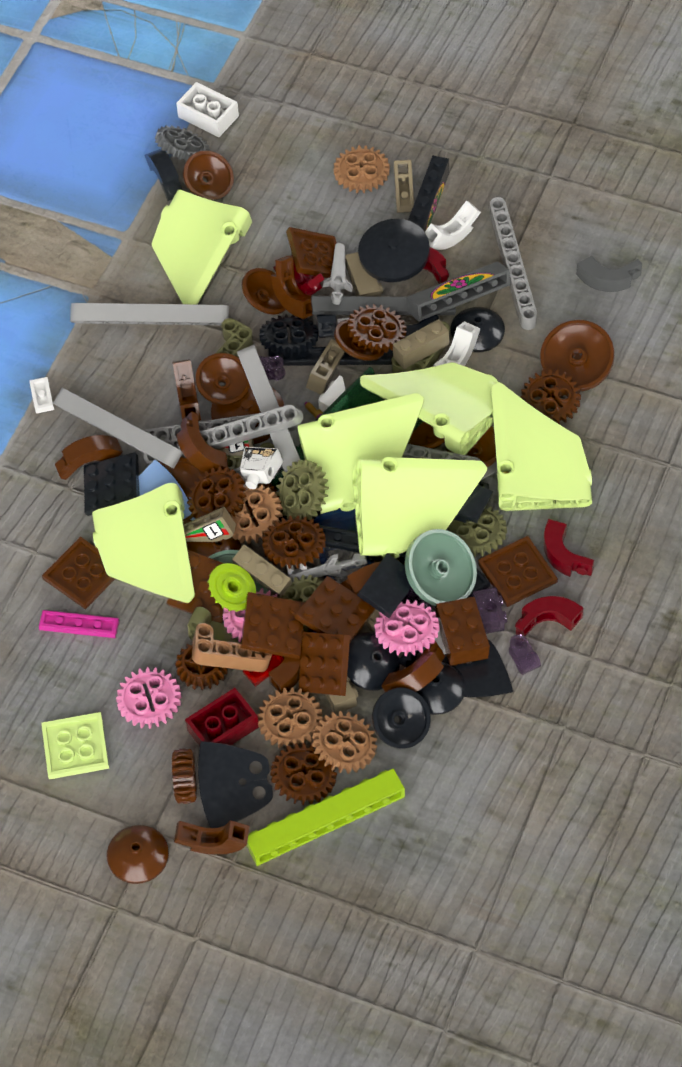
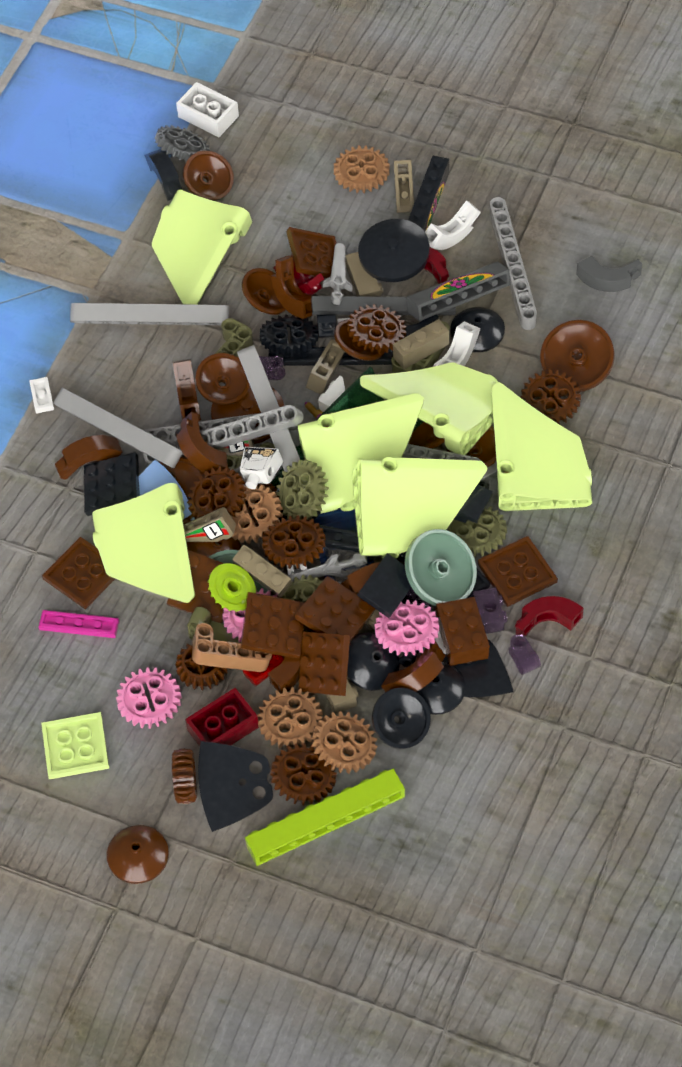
reddish brown arch [174,820,250,854] -> none
dark red arch [544,519,595,577] -> none

